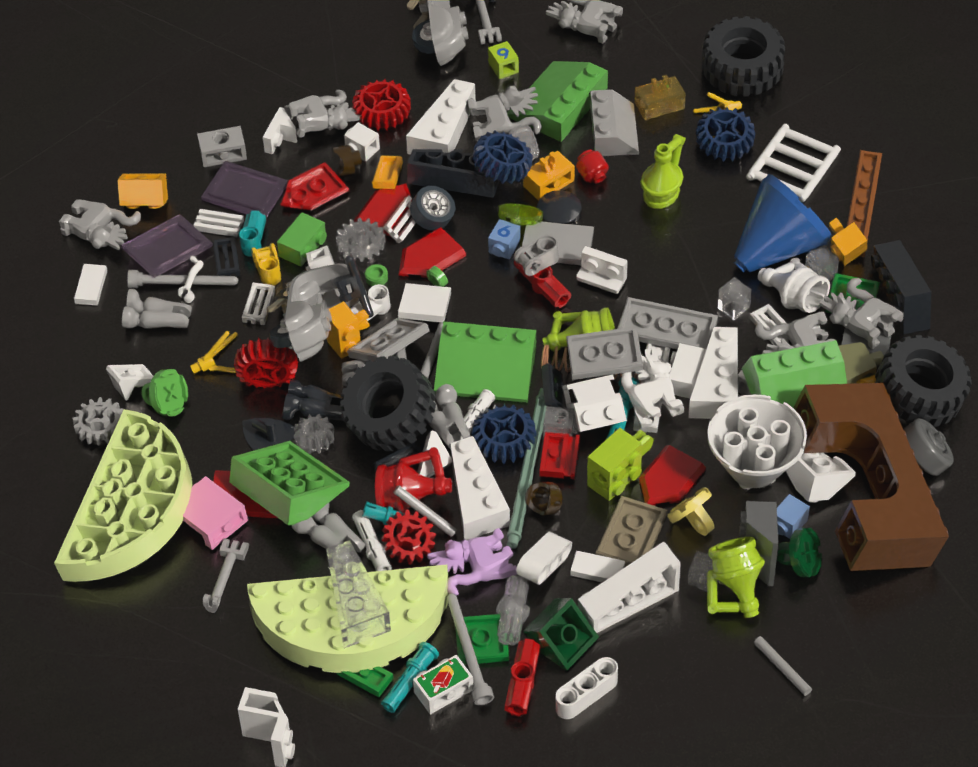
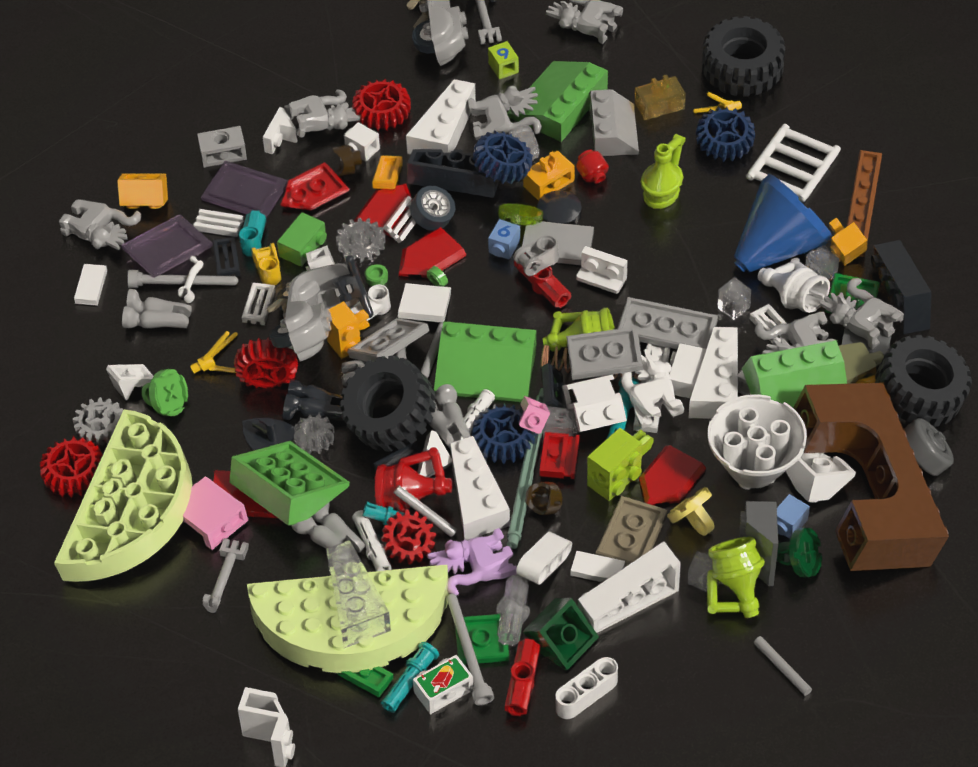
none -> red gear [40,436,103,498]
none -> bright pink bracket [519,396,550,434]

